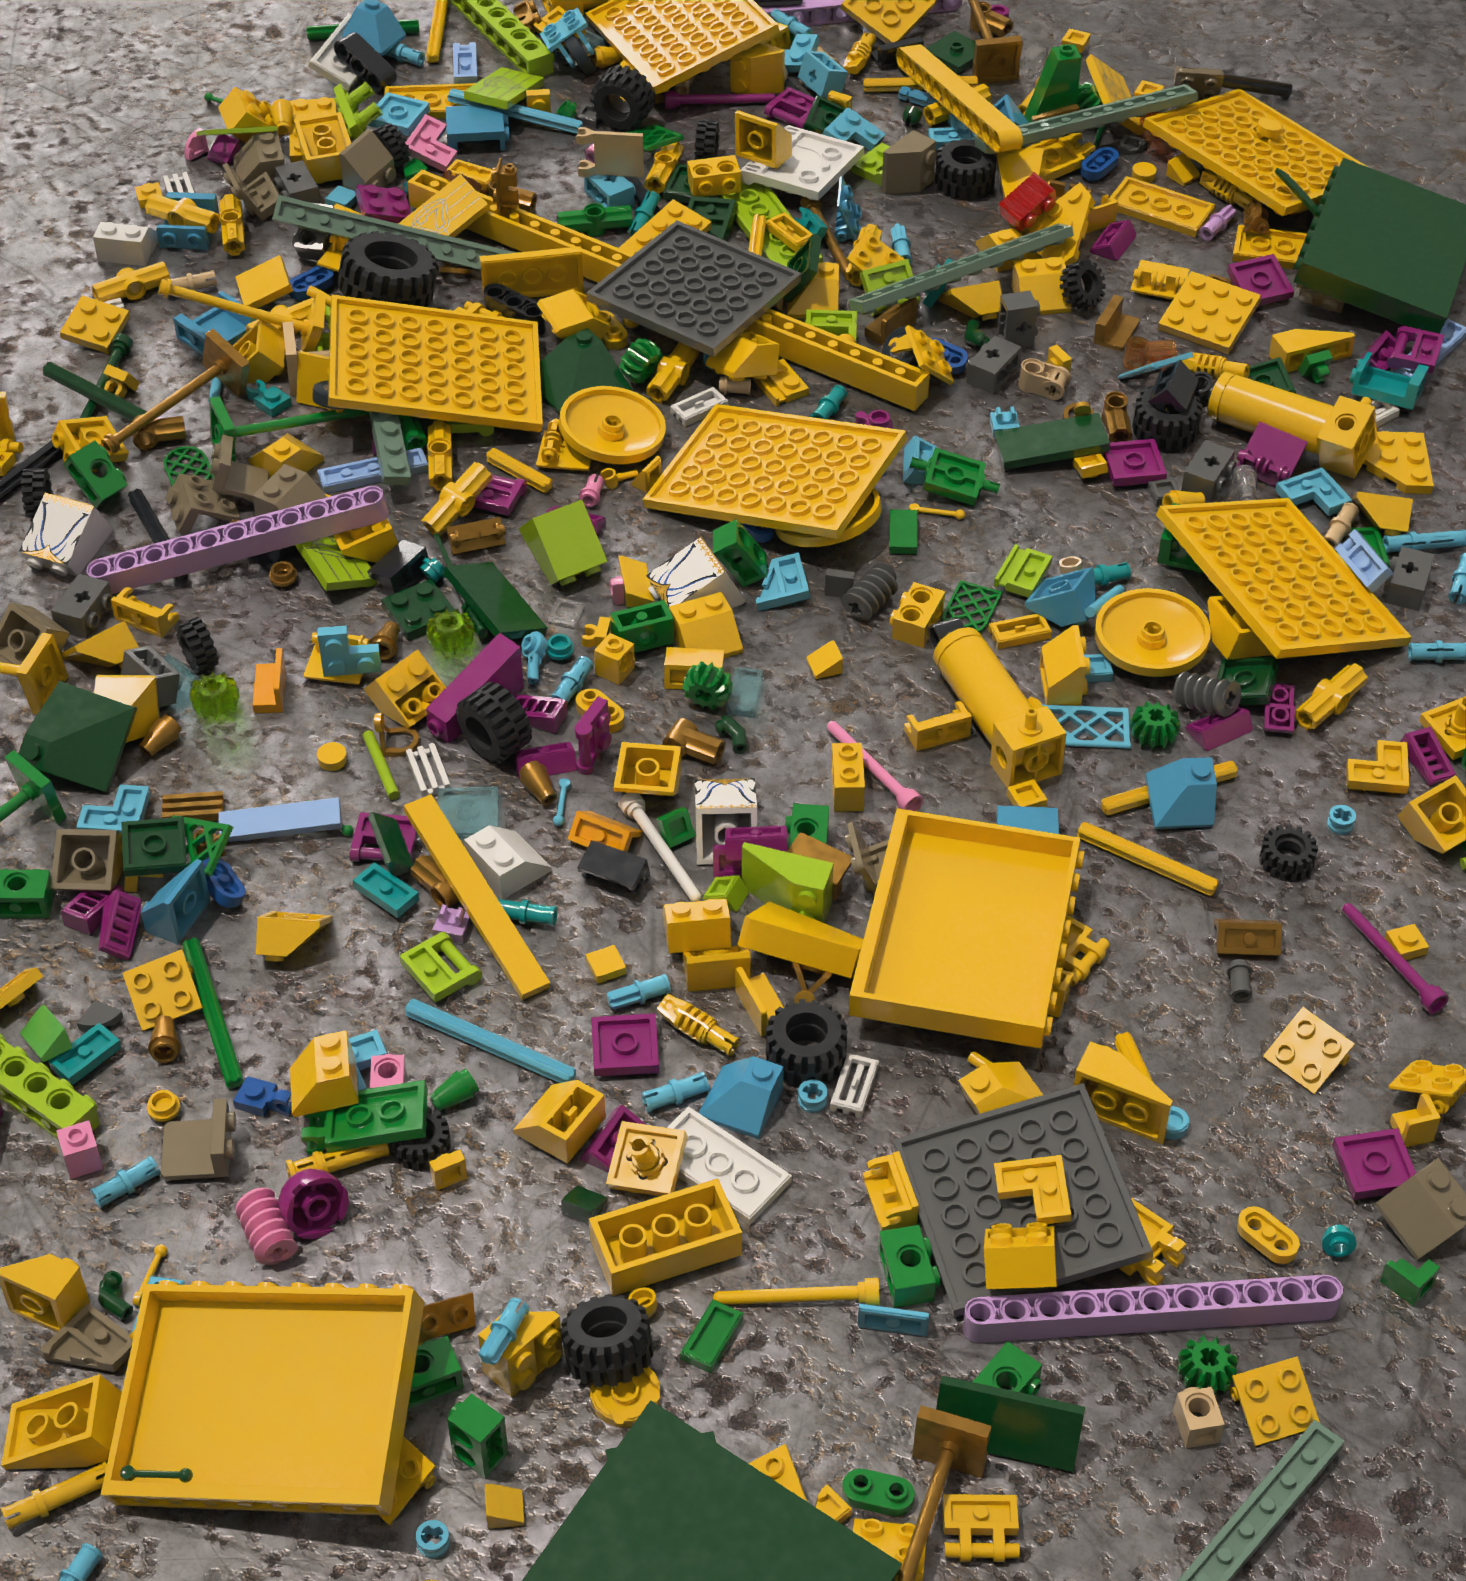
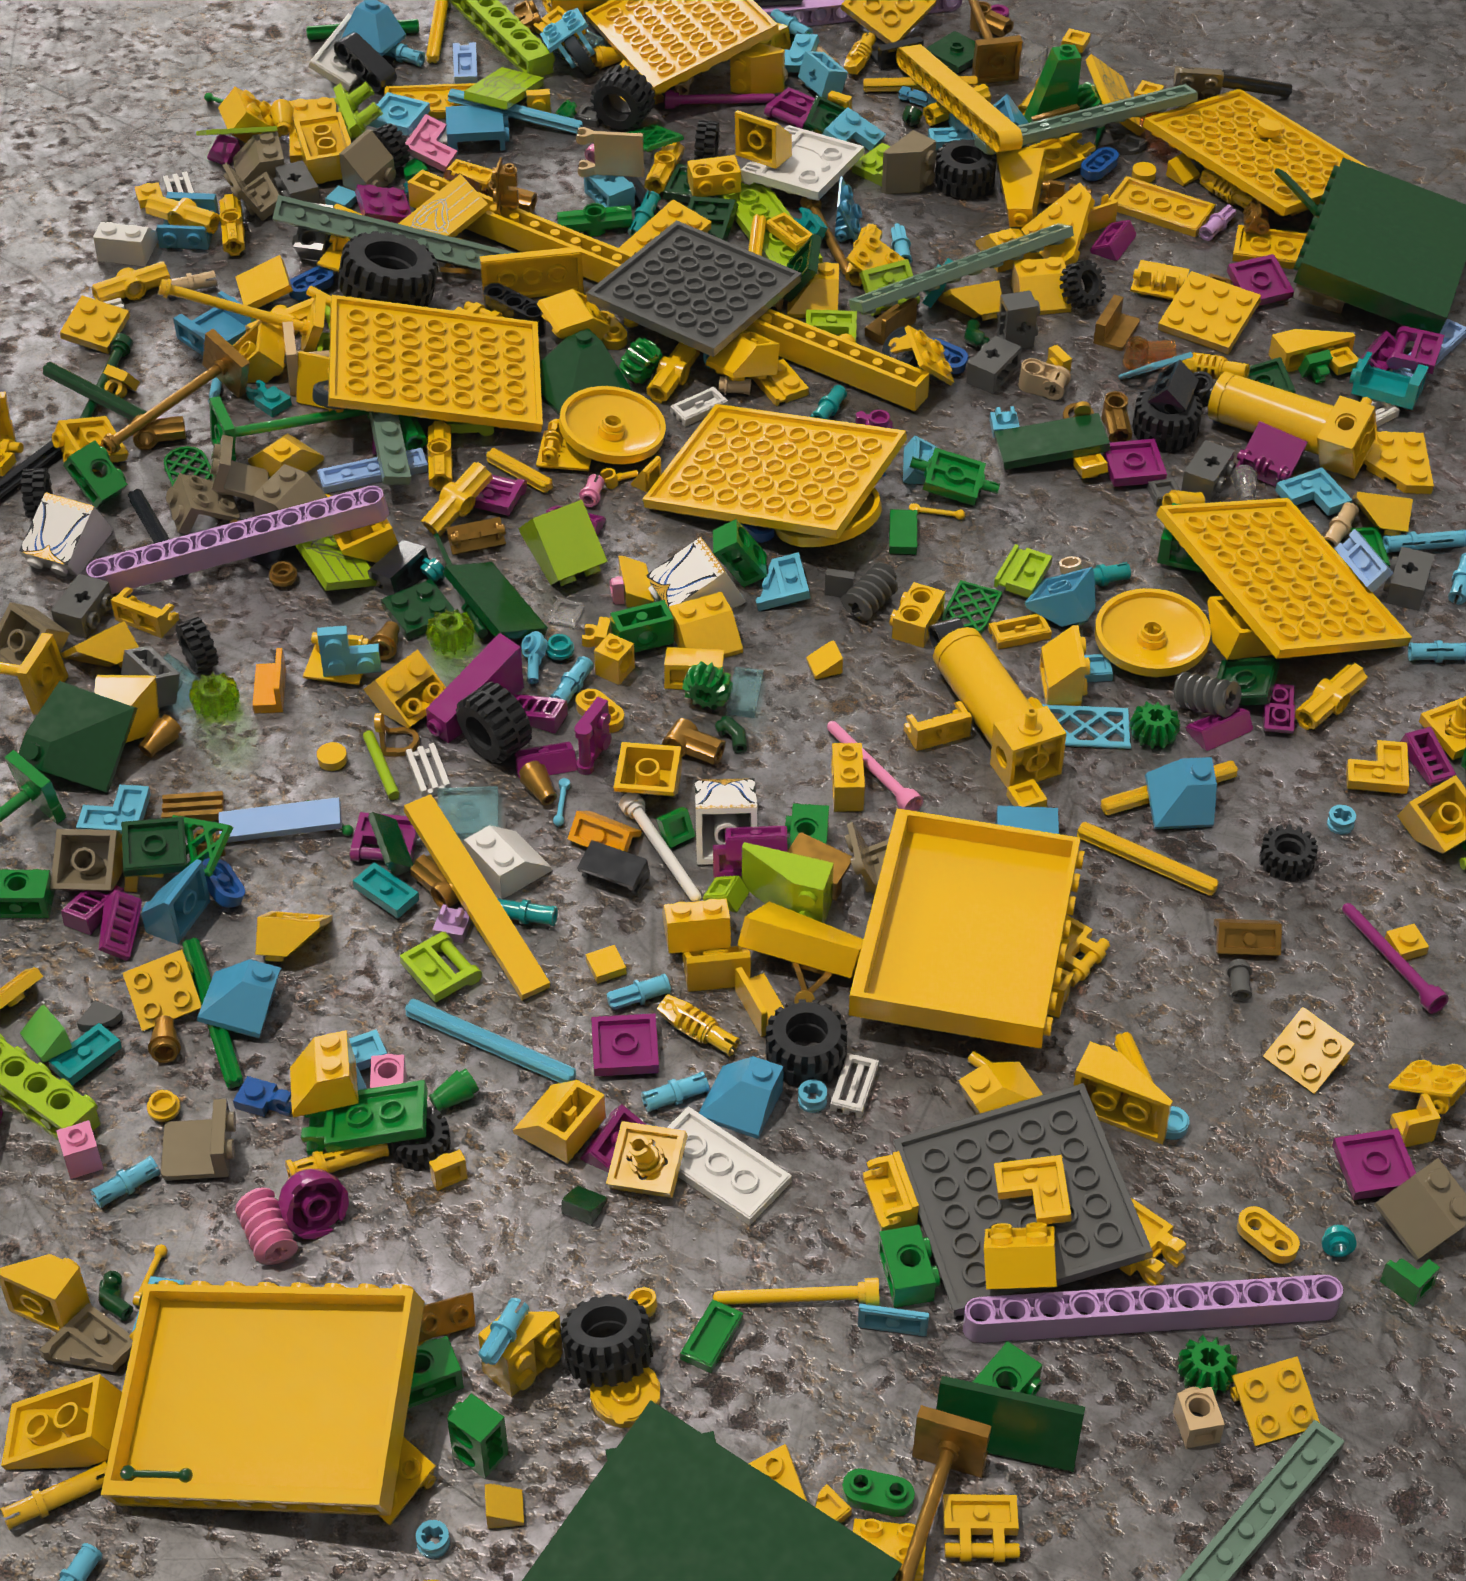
bright pink tile [184,128,209,161] -> none
yellow brick [589,1178,742,1296] -> none
red brick [999,172,1056,232] -> none
medium azure piece [1085,585,1125,618] -> none
none -> dark azure slope [197,959,281,1038]
none -> yellow plate [1329,346,1359,376]

